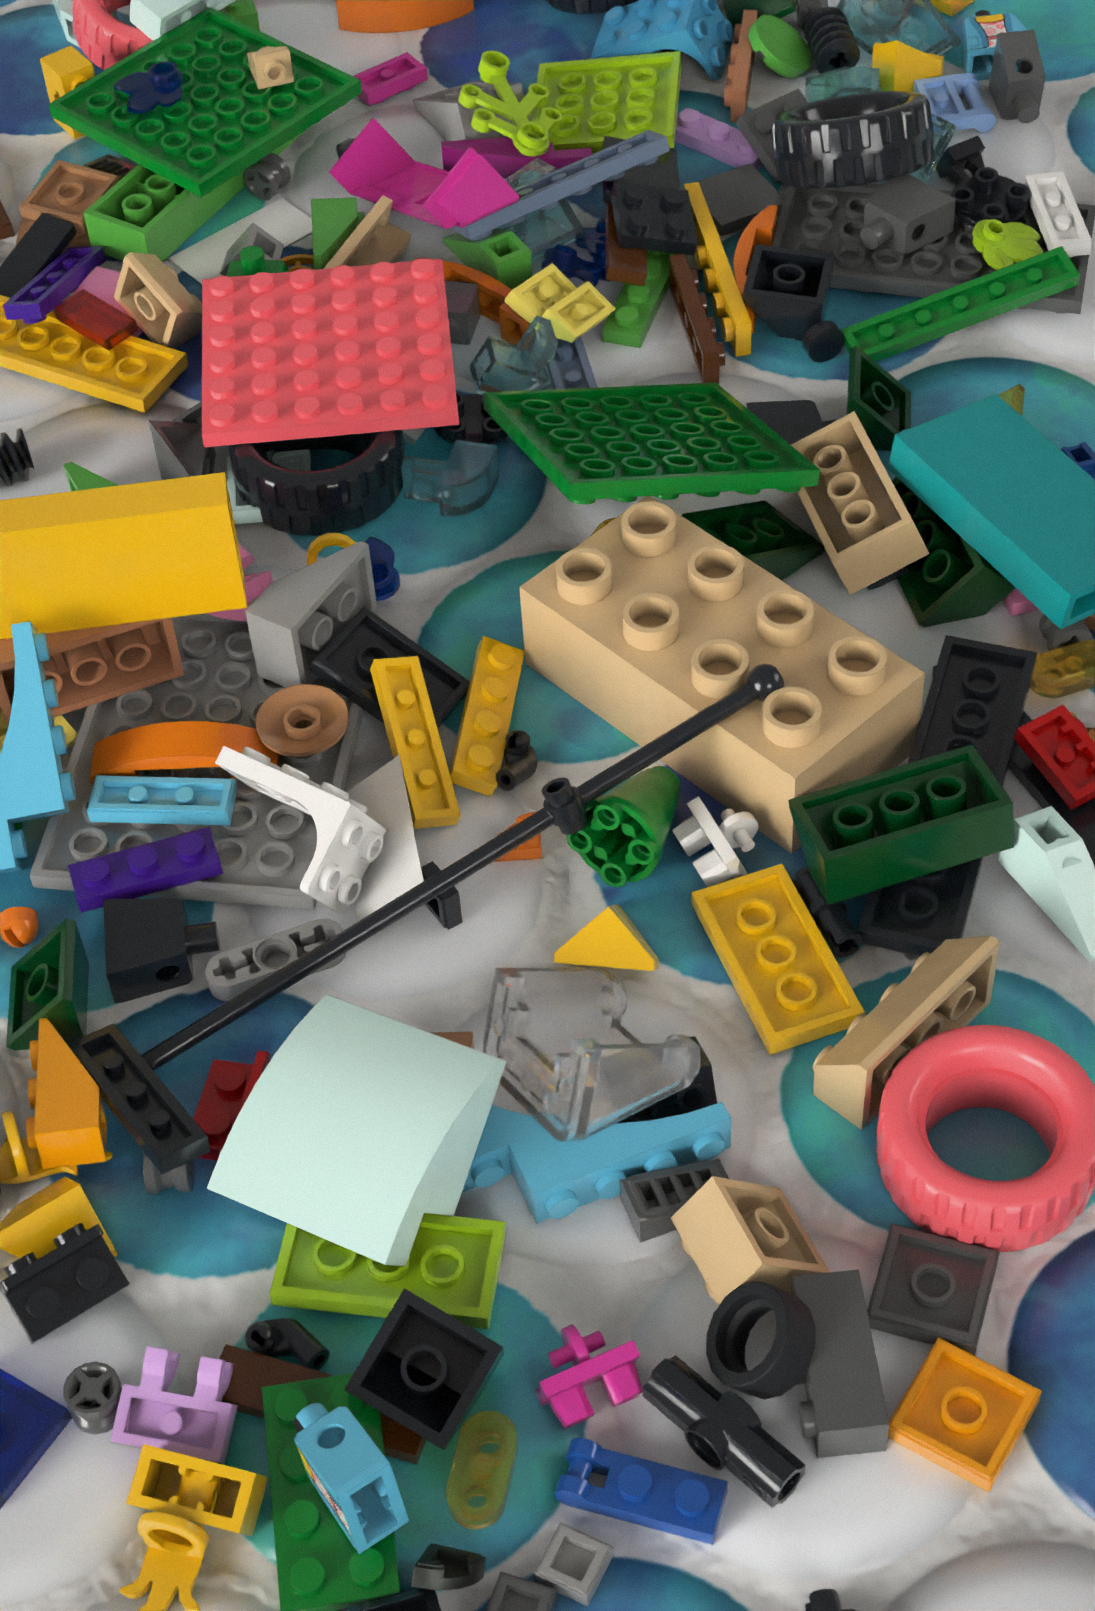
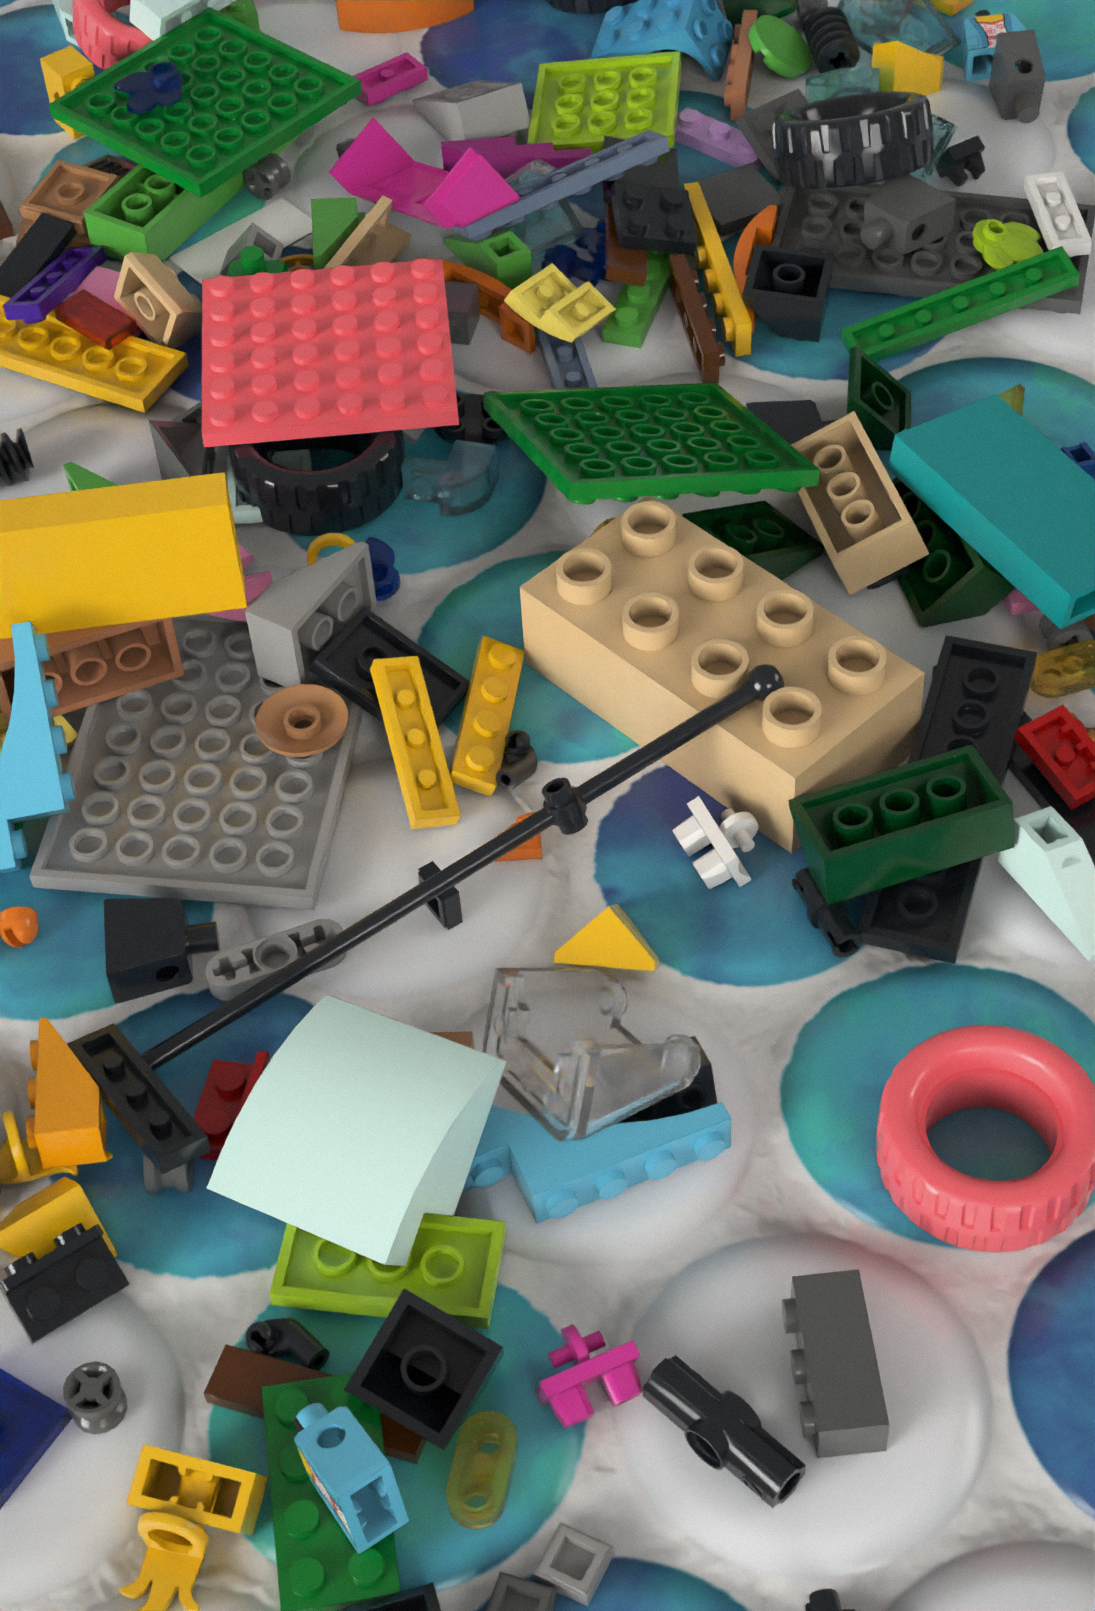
dark green slope [6,918,89,1051] -> none
dark purple plate [68,826,223,913] -> none
medium azure tile [87,775,238,826] -> none
orange slope [89,721,280,785] -> none
lavender plate [110,1346,237,1464] -> none
white bracket [215,746,387,914] -> none
tan bracket [247,46,294,89] -> none
white sticker [347,755,424,921] -> none
pearl dark grey tile [411,1543,486,1590] -> none
lime plant [458,50,563,157] -> none
clear light blue brick [469,315,558,394] -> none
blue plate [554,1438,728,1545] -> none
green cone [566,766,681,887] -> none
dark grey slope [620,1159,729,1242] -> none
tan slope [671,1176,830,1305] -> none
yellow plate [691,864,865,1055] -> none
black tyre [706,1281,816,1399] -> none
black tile [802,321,845,362] -> none
tan slope [812,936,1000,1130] -> none
dark grey tile [867,1224,1000,1356] -> none
light orange tile [888,1337,1042,1492] -> none
light blue plate [913,73,996,133] -> none
black dish [951,167,1029,226] -> none

